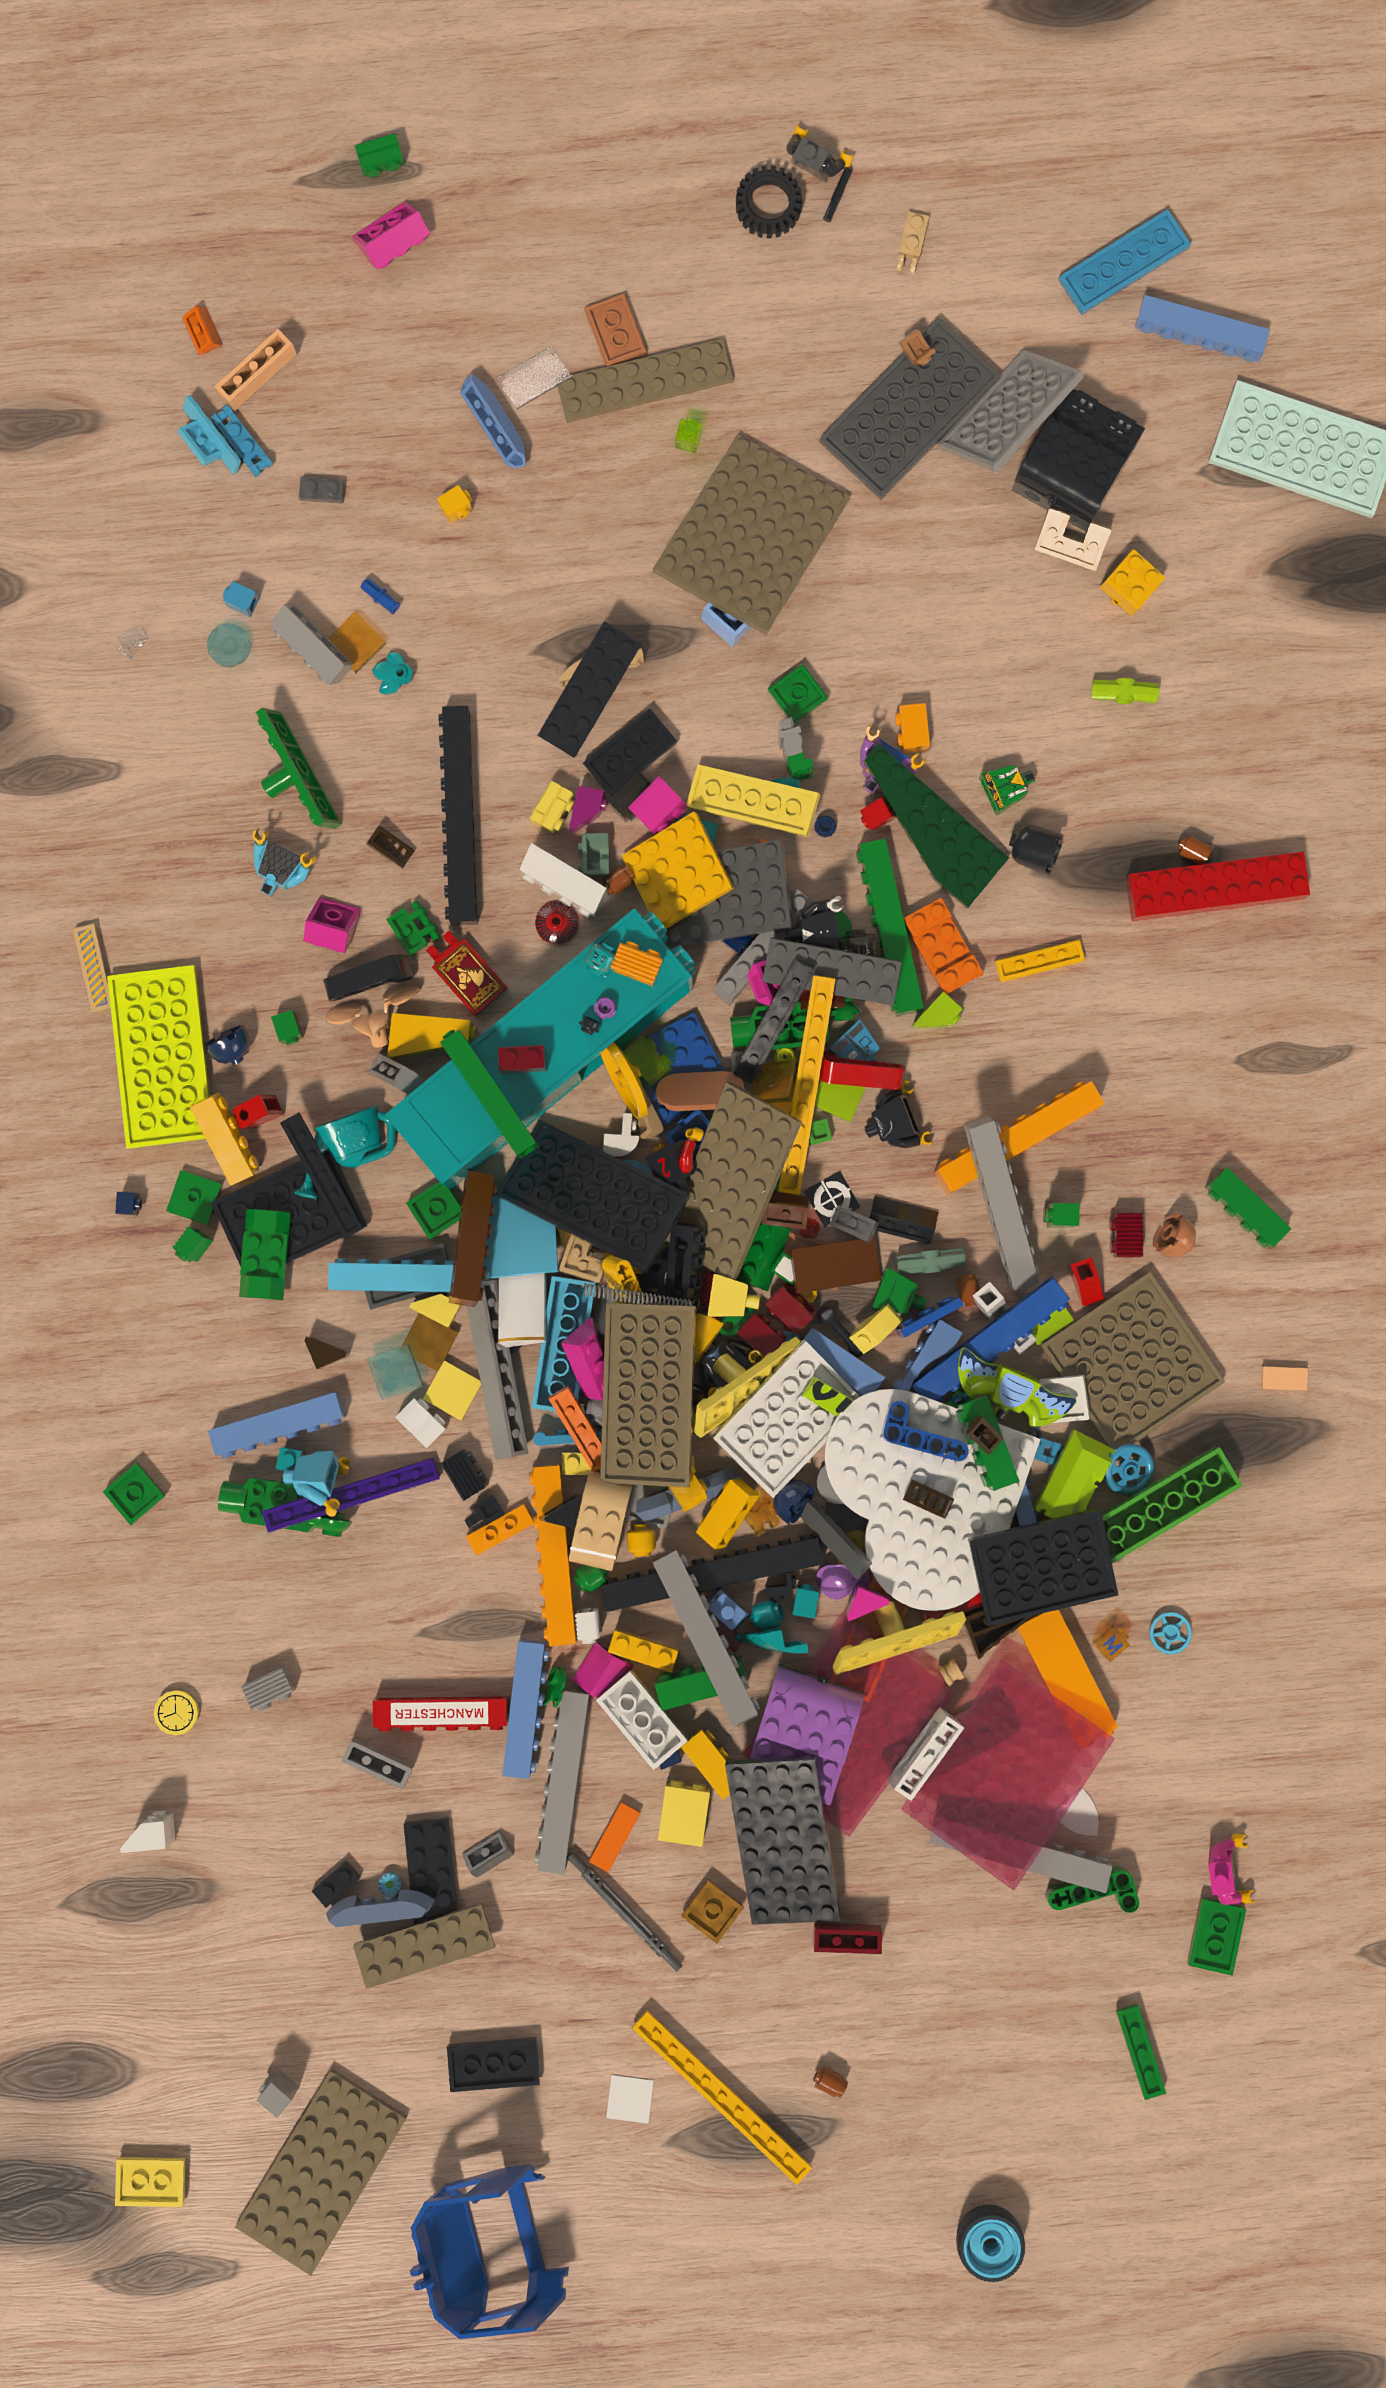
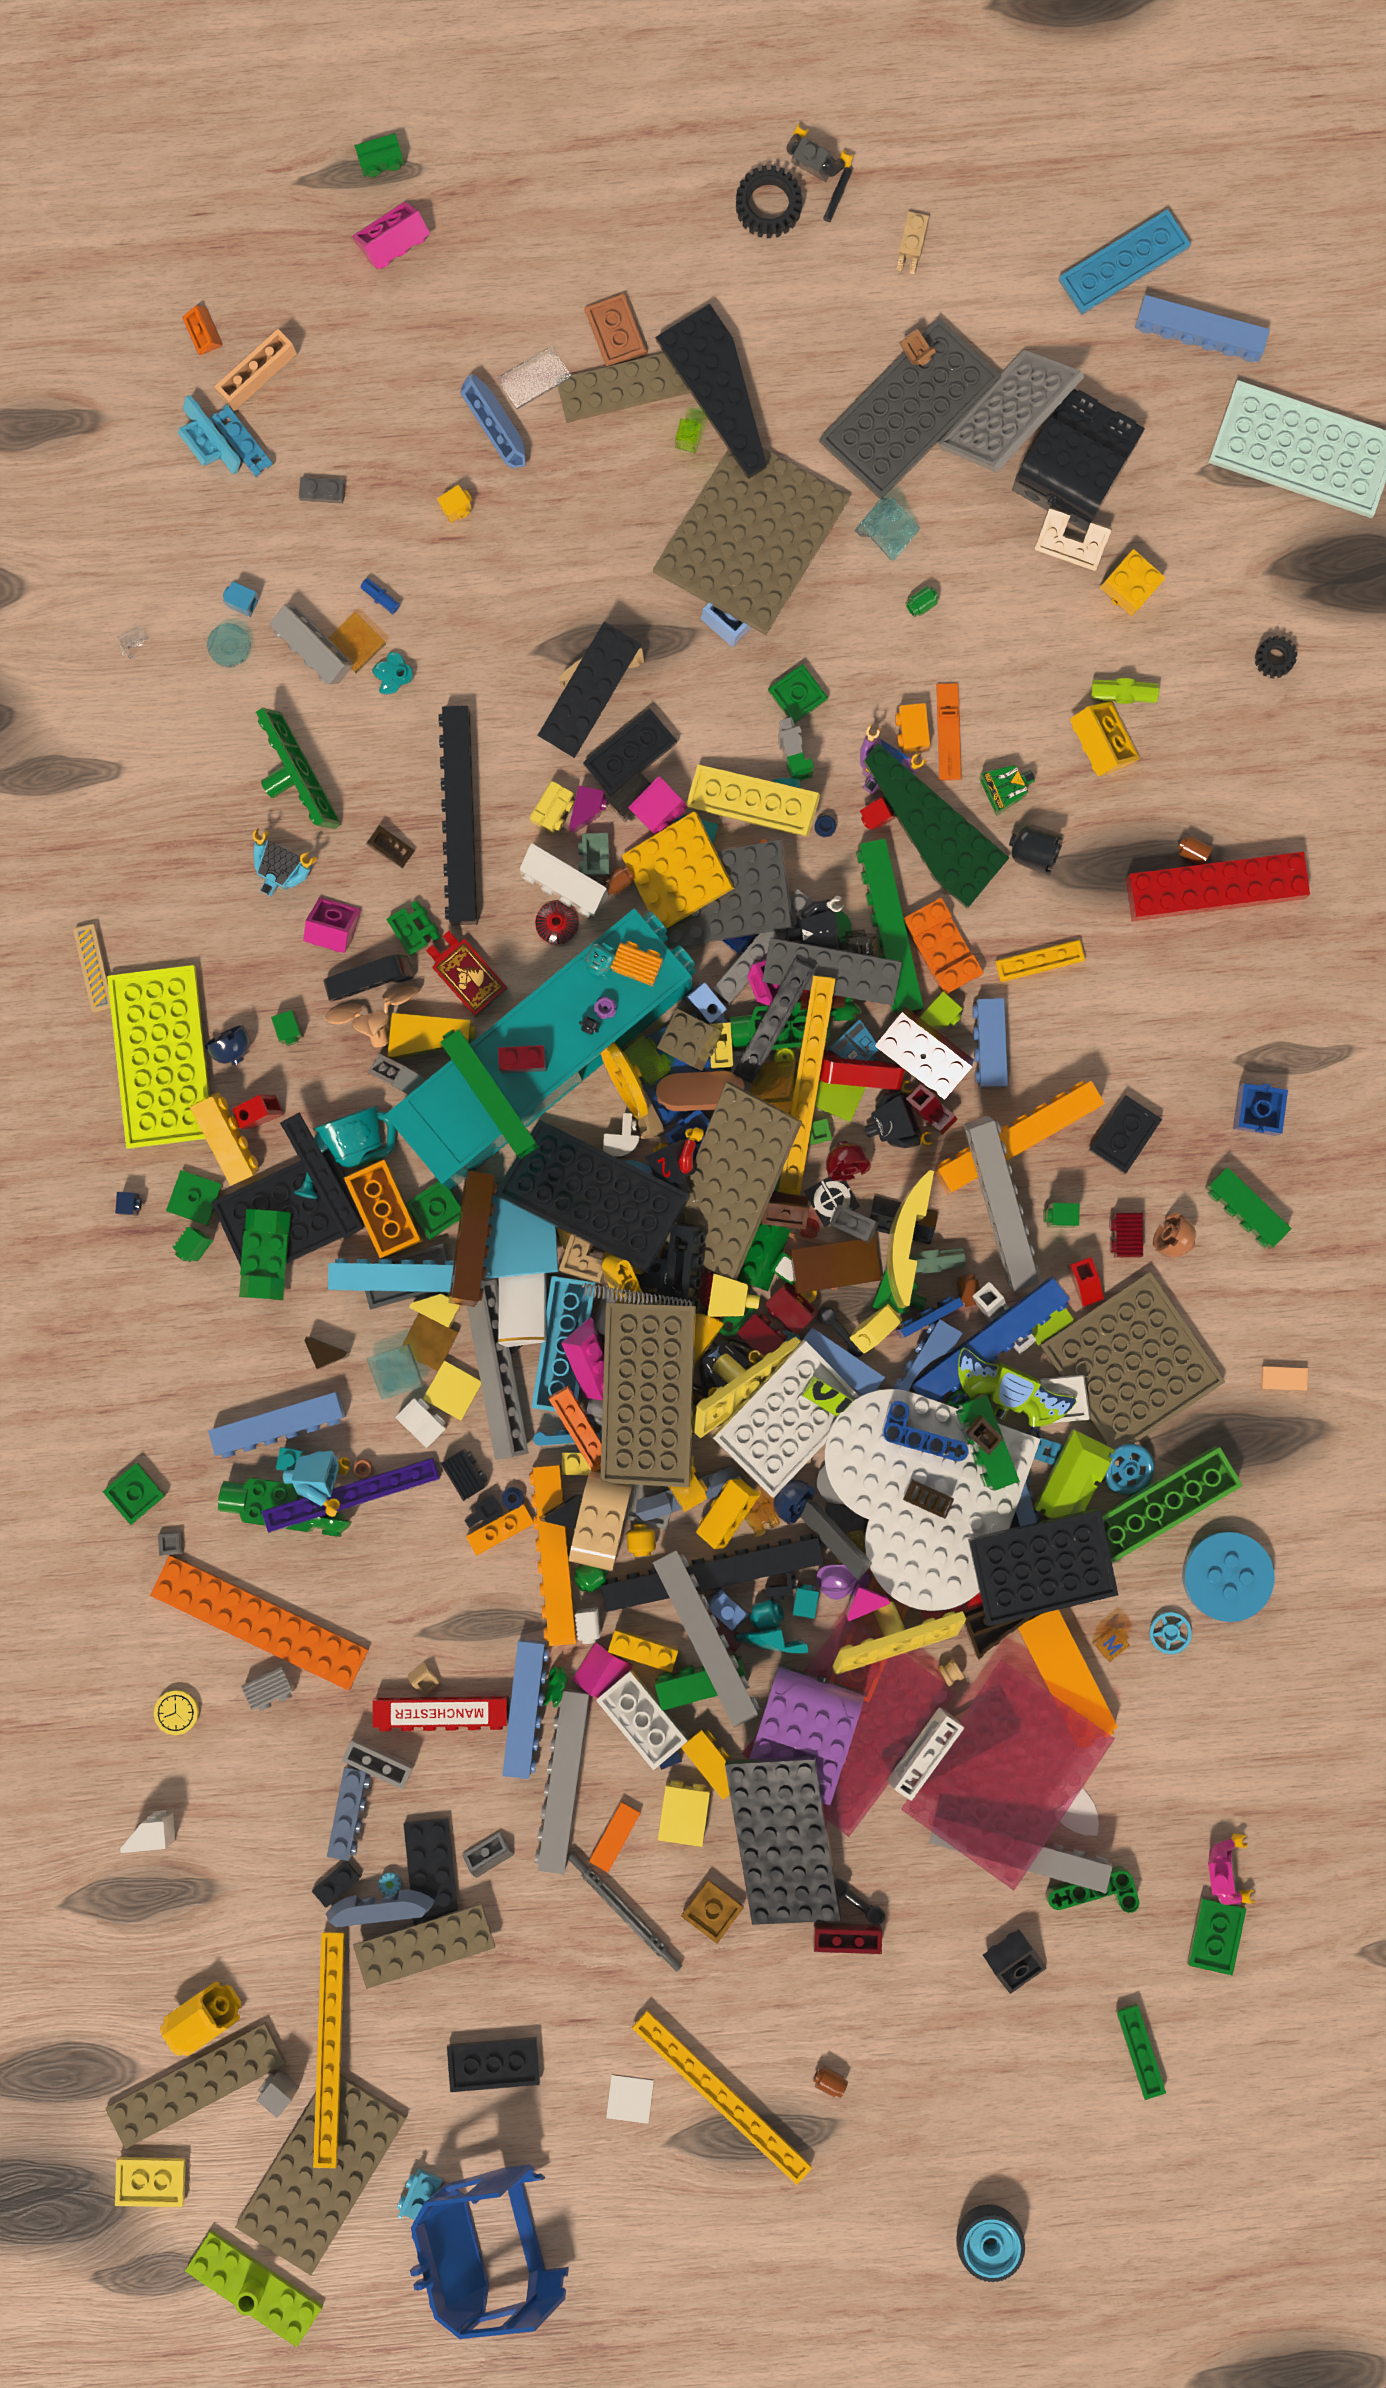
none -> dark tan plate [105,2022,286,2149]
none -> orange plate [150,1555,369,1691]
none -> flat silver tile [158,1531,183,1556]
none -> yellow brick [160,1981,241,2056]
none -> lime plate [185,2229,323,2347]
none -> yellow plate [313,1932,345,2168]
none -> sand blue brick [327,1764,371,1861]
none -> light orange brick [344,1160,423,1259]
none -> nougat plate [352,1458,374,1480]
none -> medium azure bracket [397,2168,442,2220]
none -> tan slope [408,1662,441,1697]
none -> dark blue plate [502,1487,524,1509]
none -> black wing [655,303,767,479]
none -> dark tan brick [657,1009,722,1071]
none -> light blue torso [684,982,730,1024]
none -> light yellow slope [709,1022,733,1068]
none -> dark red cylinder [826,1141,871,1181]
none -> black bar [836,1879,885,1925]
none -> clear light blue bracket [855,498,920,561]
none -> piece [875,1006,974,1100]
none -> light yellow slope [887,1170,934,1308]
none -> green brick [905,586,939,617]
none -> dark red brick [906,1084,958,1135]
none -> orange piece [936,683,961,781]
none -> medium blue brick [972,998,1008,1089]
none -> black slope [983,1929,1047,1994]
none -> yellow slope [1070,701,1140,777]
none -> black plate [1088,1095,1162,1174]
none -> dark azure brick [1182,1531,1275,1622]
none -> blue brick [1233,1083,1288,1136]
none -> black tyre [1255,635,1298,679]

